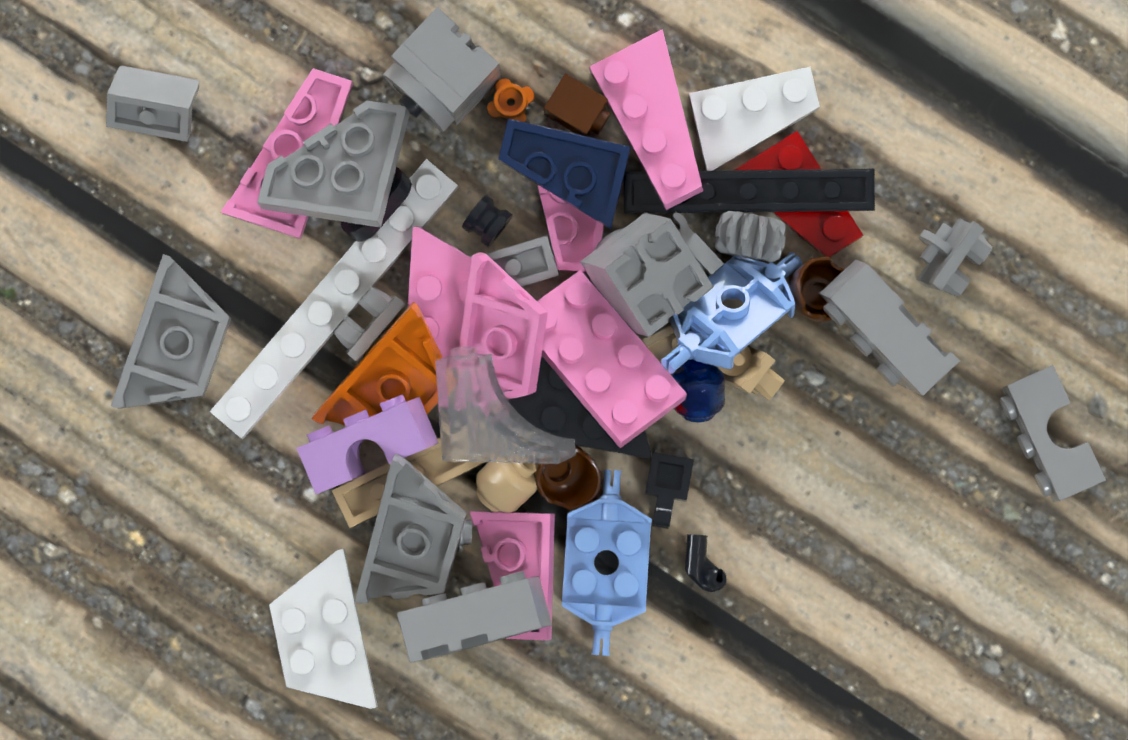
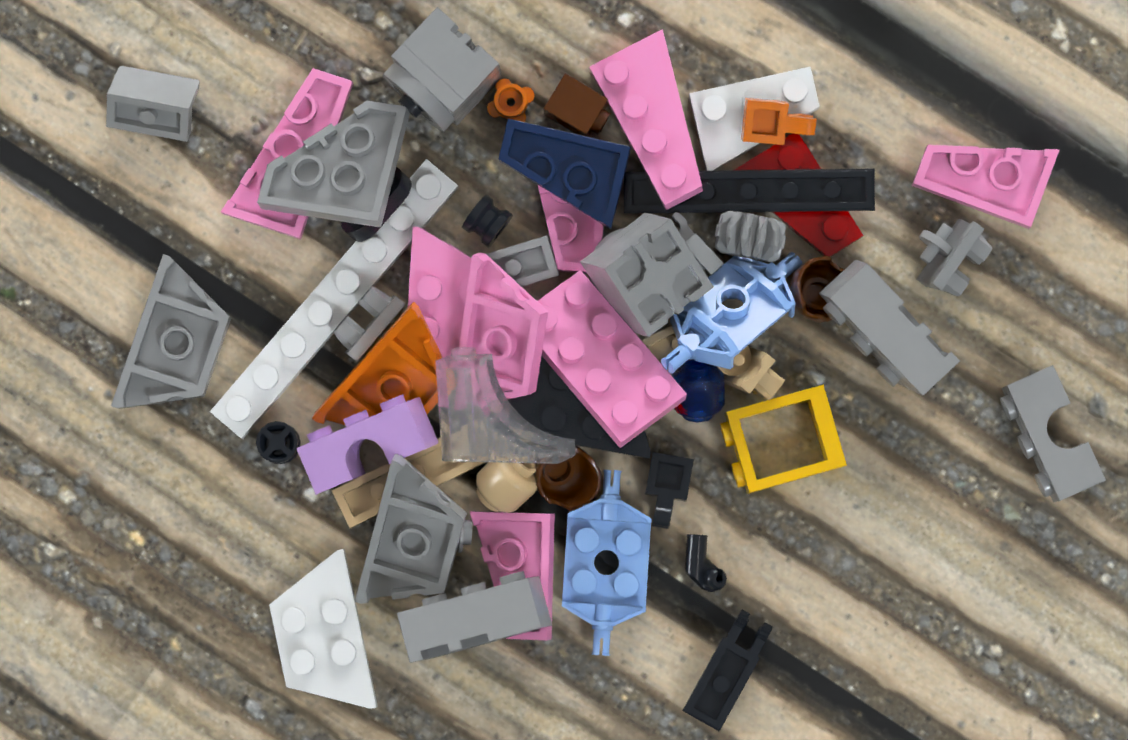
none -> black wheel [256,421,301,464]
none -> black hinge [682,609,773,731]
none -> yellow window [720,384,847,494]
none -> orange plate [741,98,817,145]
none -> bright pink wing [912,145,1059,229]

